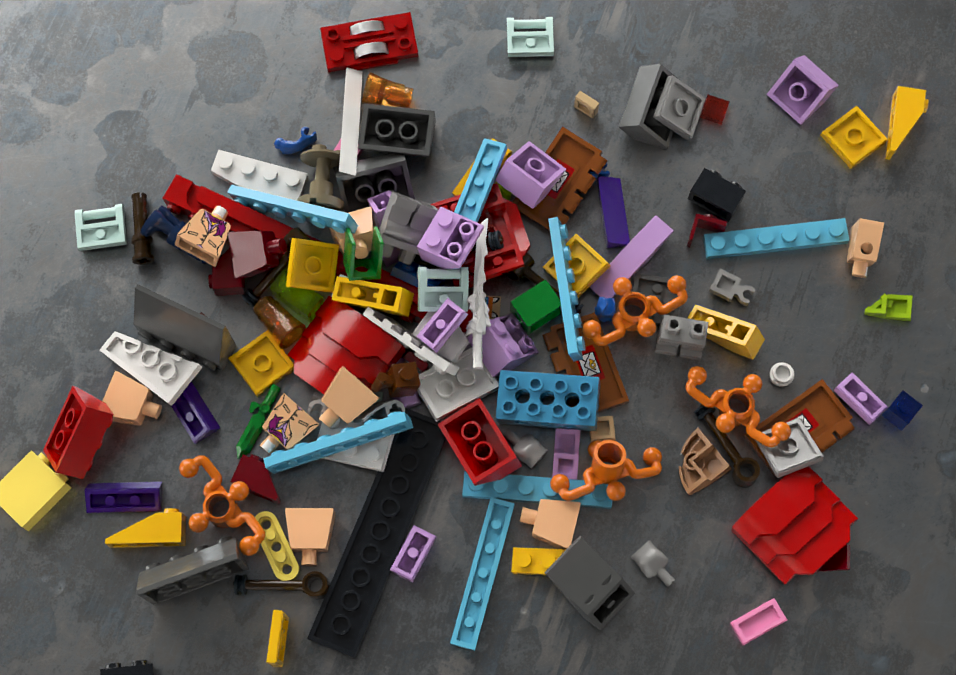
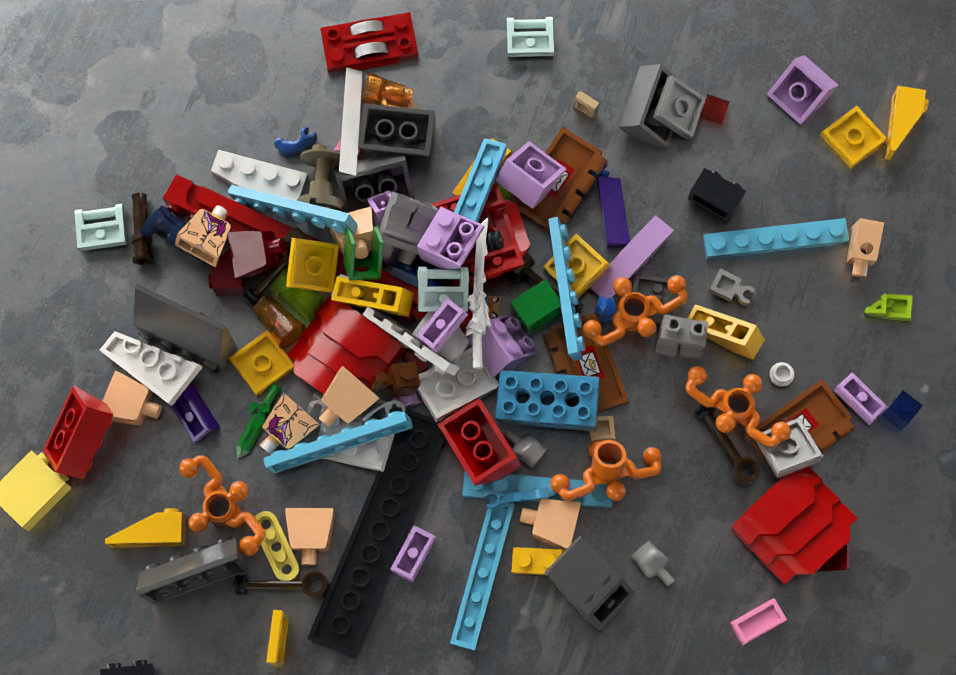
dark purple slope [84,482,162,513] -> none
dark red slope [230,454,281,505] -> none
lavender slope [552,428,580,480] -> none
medium nougat brick [679,428,732,495] -> none
dark red bracket [687,213,728,248] -> none
none -> dark azure piece [486,487,549,509]

